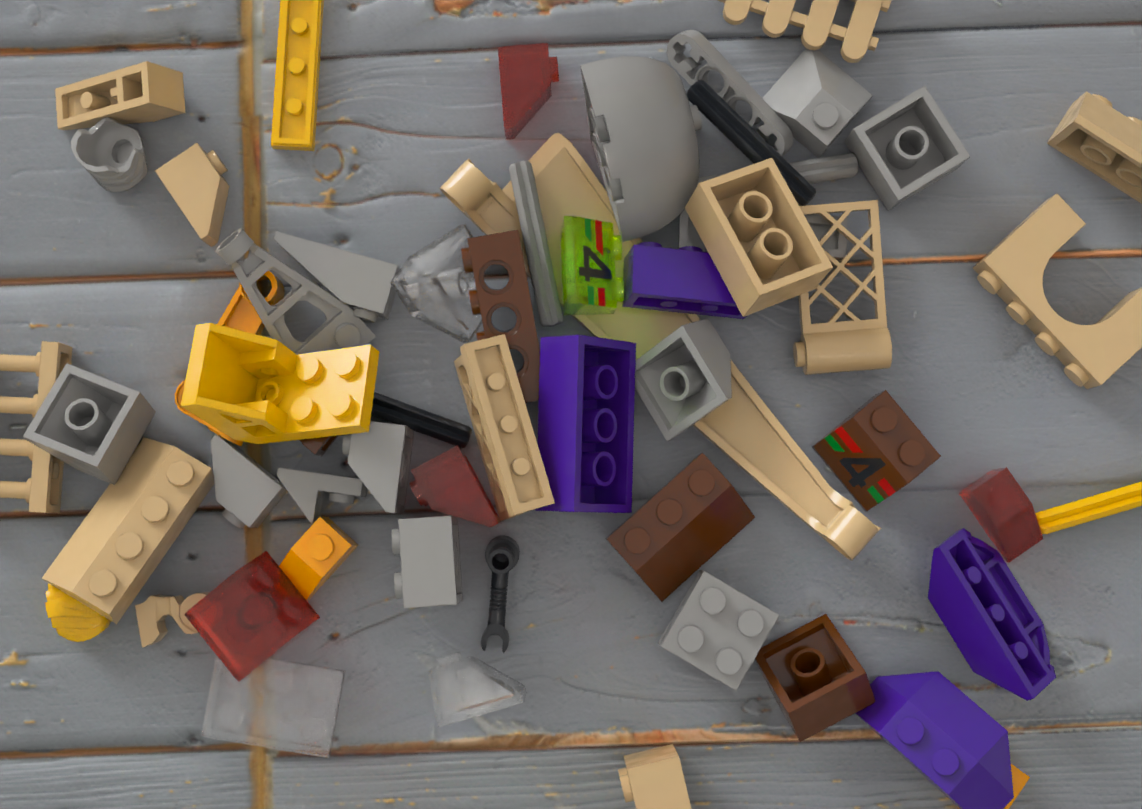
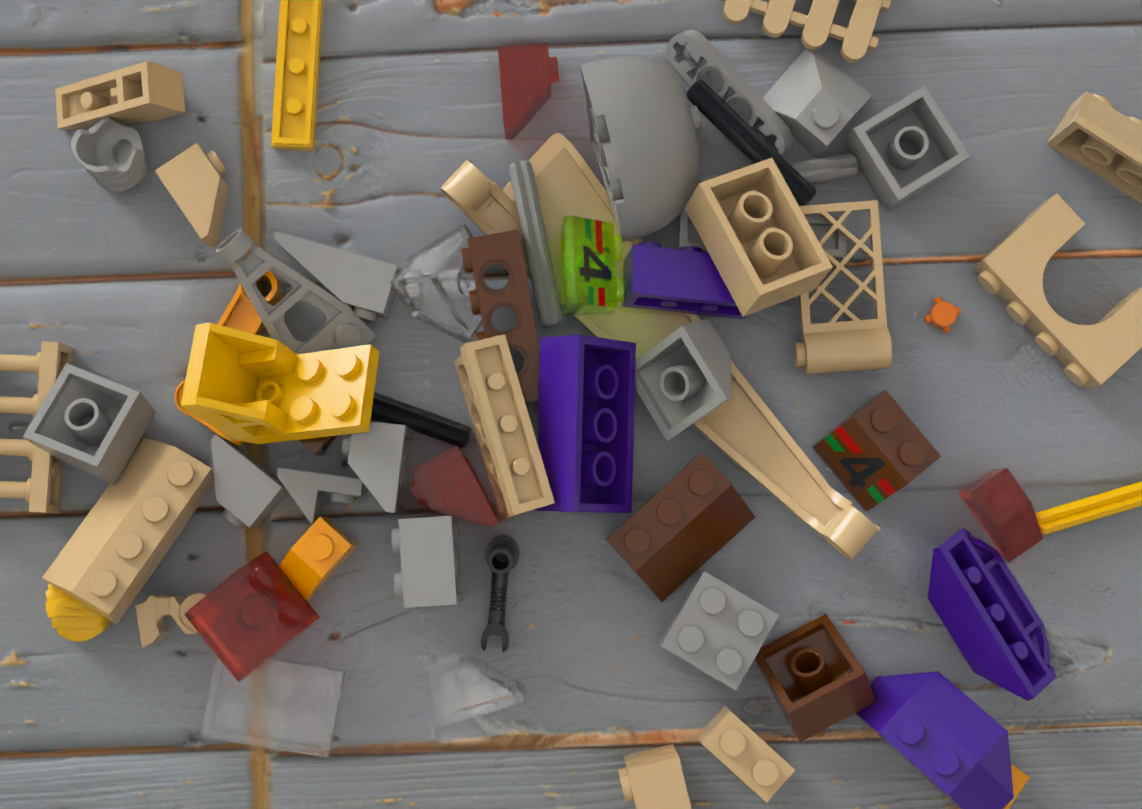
none -> tan brick [697,705,796,803]
none -> orange piece [924,297,961,333]

